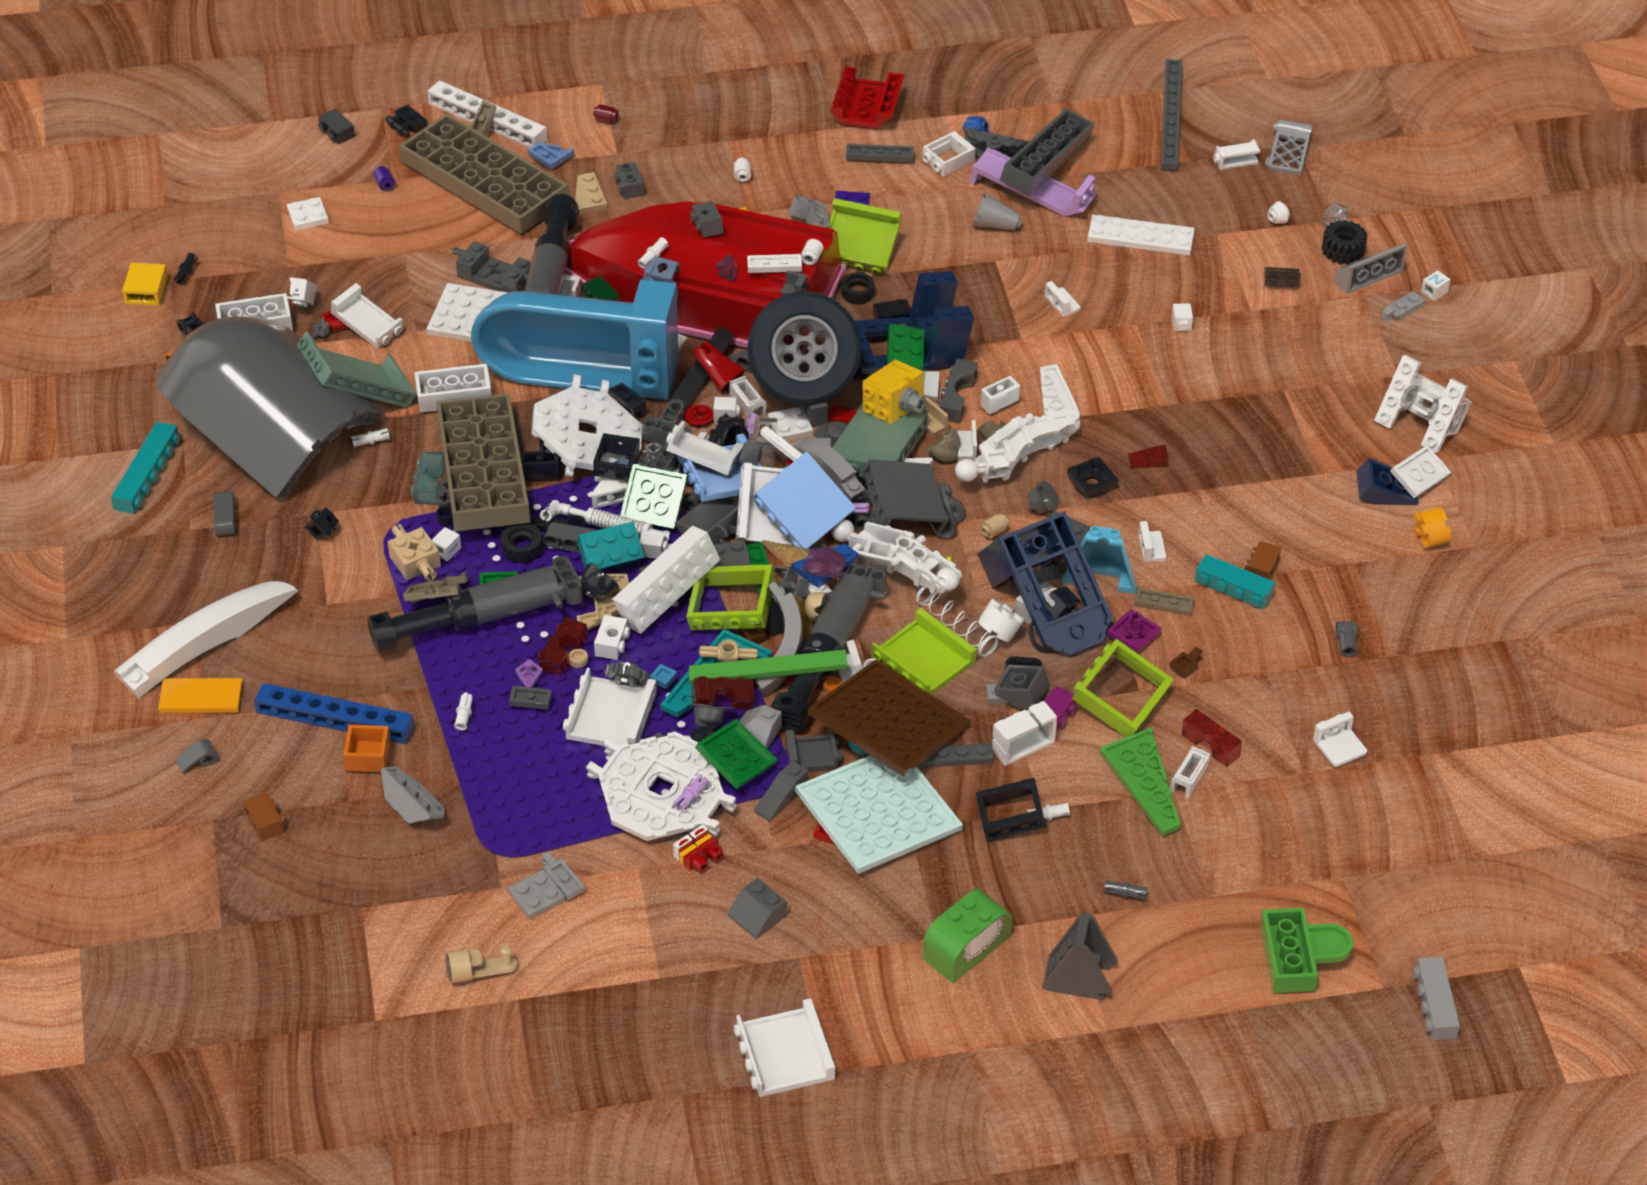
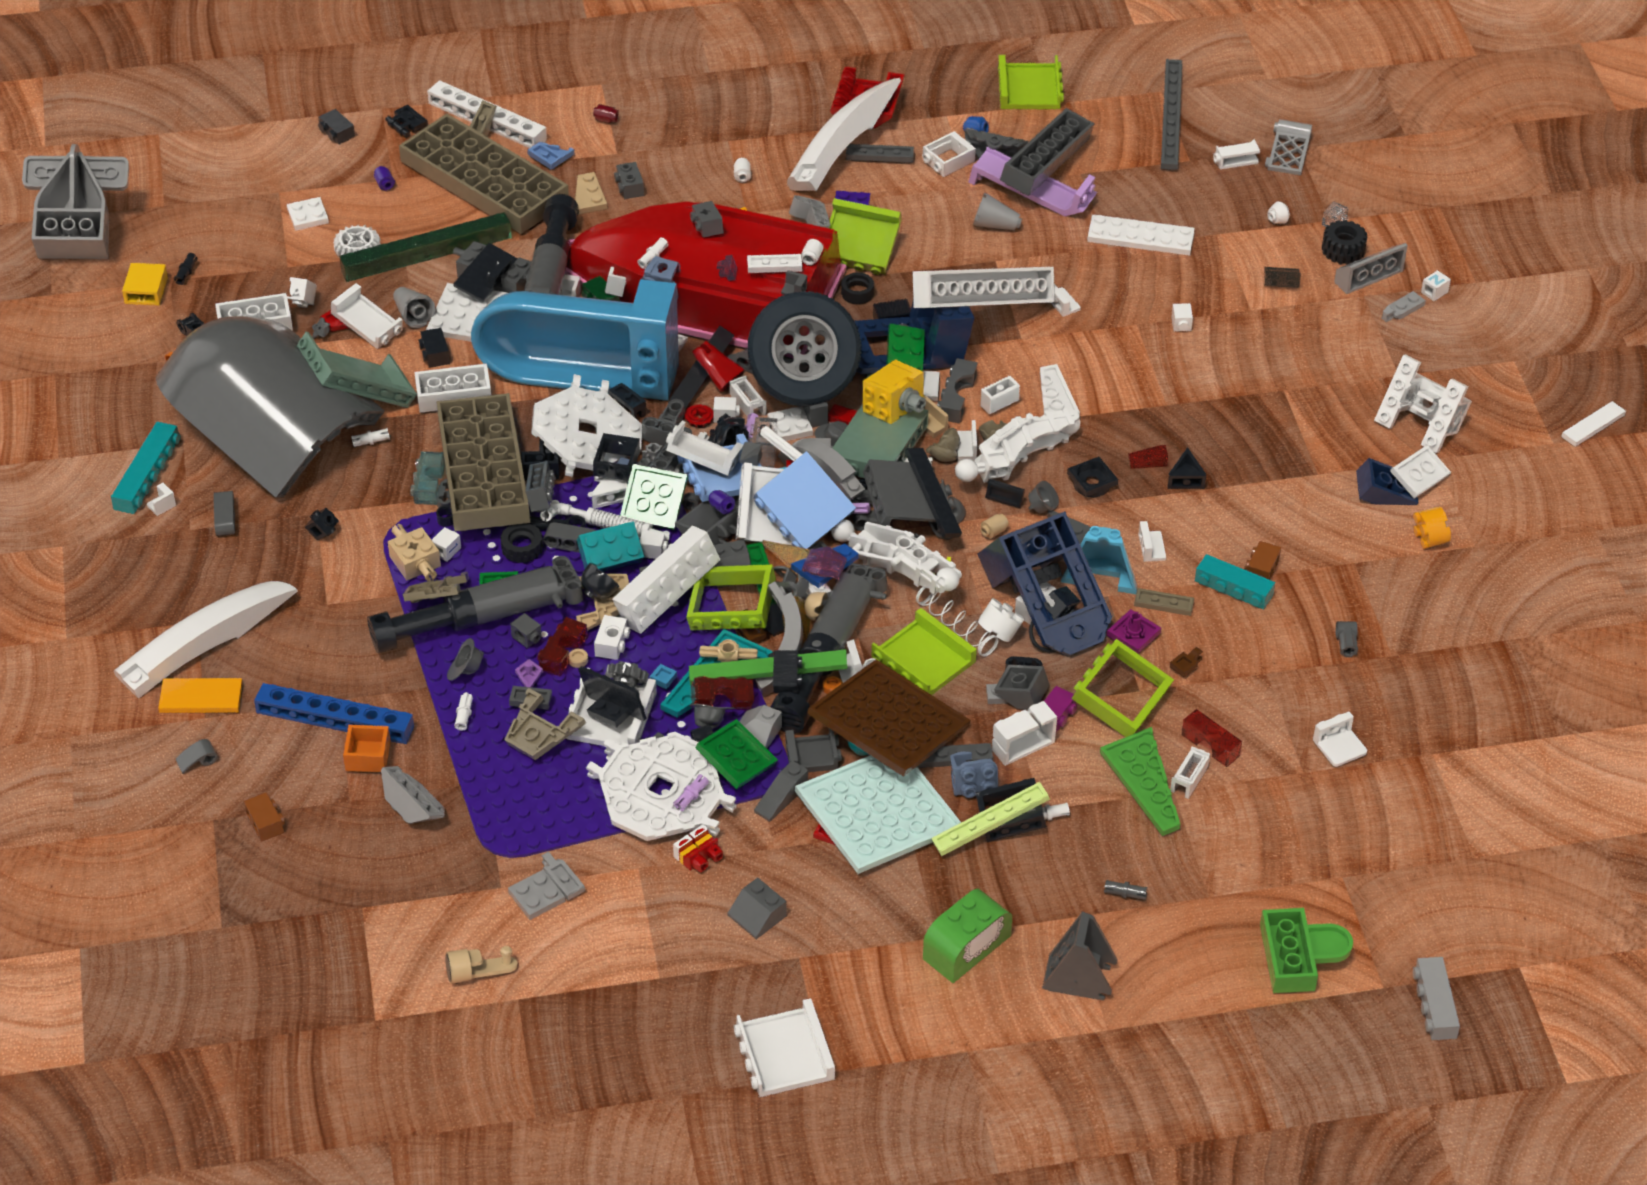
none -> light grey brick [22,144,129,259]
none -> white panel [147,483,176,516]
none -> white gear [334,224,381,264]
none -> clear green brick [339,212,512,282]
none -> light grey cone [393,287,436,328]
none -> black brick [418,328,450,368]
none -> dark grey piece [447,638,484,681]
none -> black bracket [453,243,518,302]
none -> dark tan wing [505,688,586,760]
none -> dark grey brick [510,613,542,648]
none -> dark grey brick [525,461,556,512]
none -> black bracket [578,666,647,728]
none -> white panel [605,267,626,297]
none -> dark purple brick [708,490,735,514]
none -> black brick [773,650,803,694]
none -> white slope [787,78,901,191]
none -> black tile [905,448,962,538]
none -> white brick [913,267,1055,308]
none -> yellowish green tile [931,782,1050,856]
none -> sand blue piece [950,752,998,798]
none -> black tile [985,479,1025,508]
none -> lime panel [998,55,1064,109]
none -> black slope [1167,447,1206,489]
none -> white tile [1562,401,1626,447]

